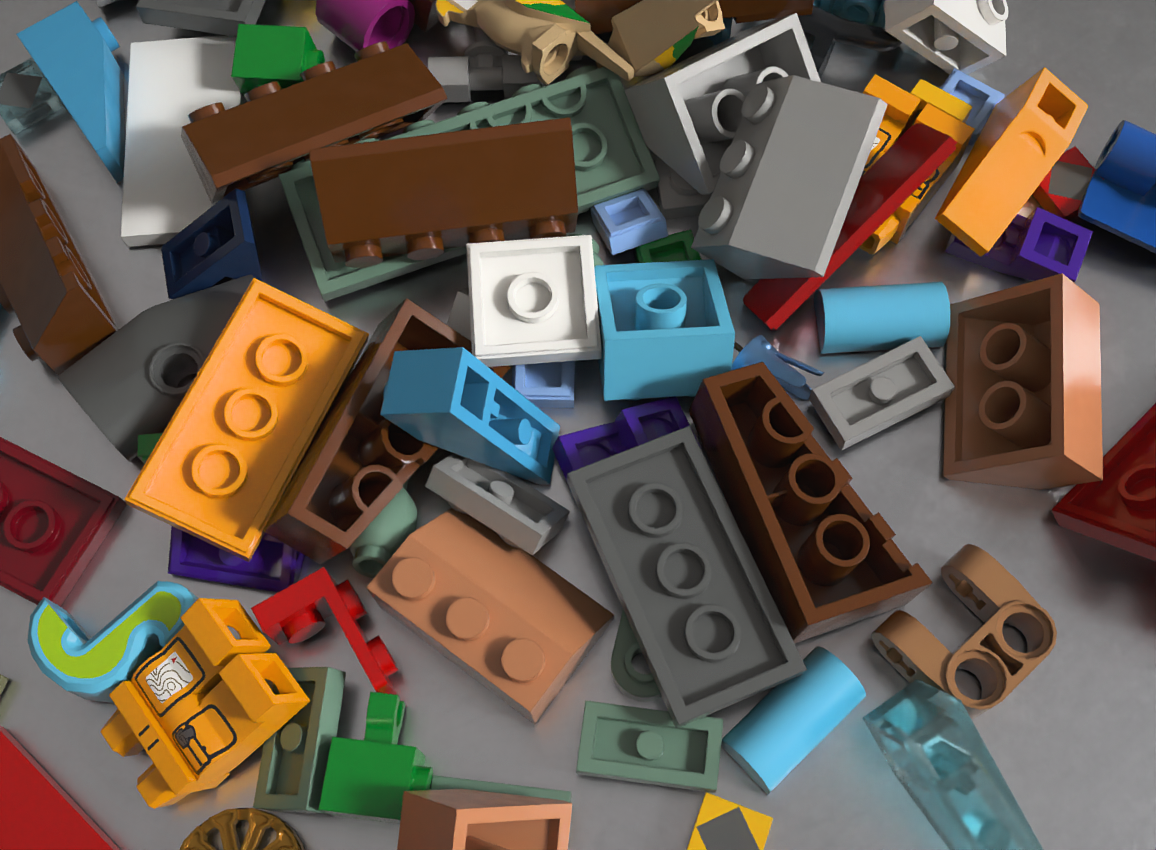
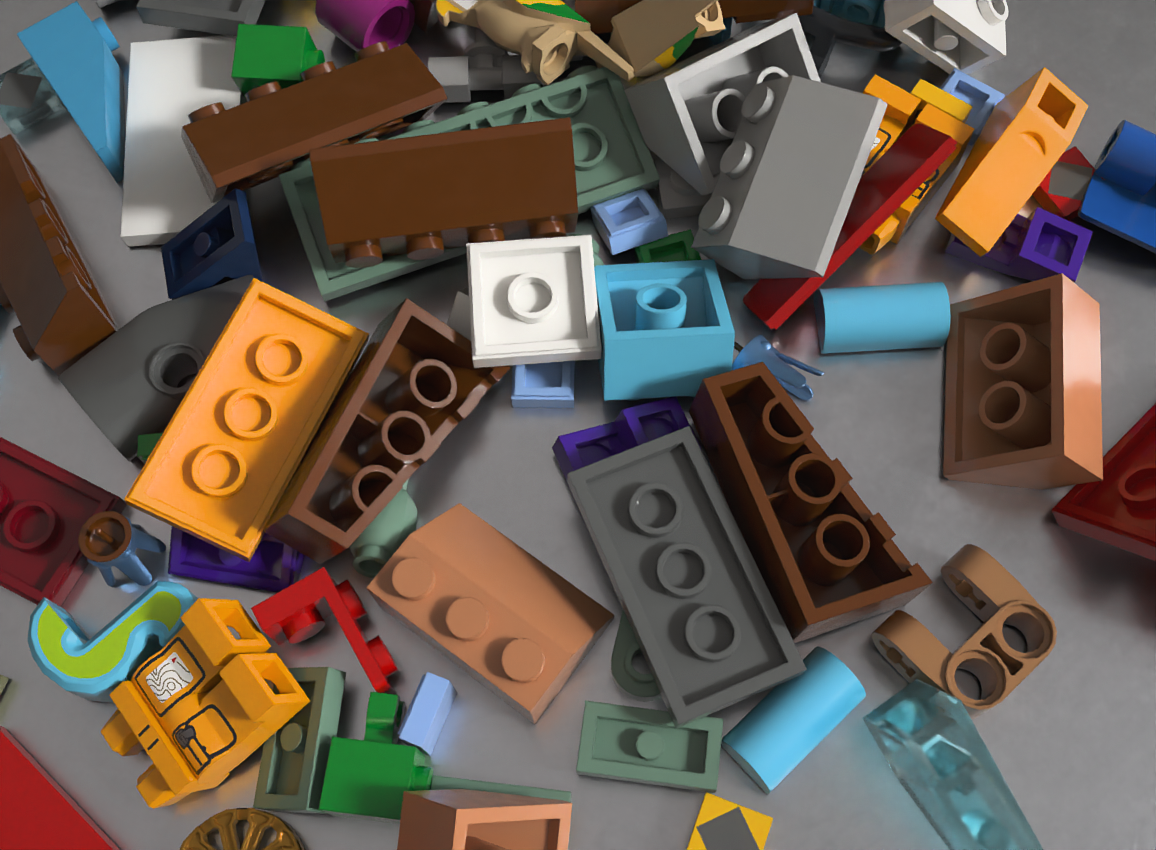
dark azure slope [380,347,560,485] -> none
light grey plate [425,453,570,556] -> none
light grey plate [809,336,955,451] -> none
none -> piece [78,511,166,586]
none -> light blue tile [398,672,457,756]

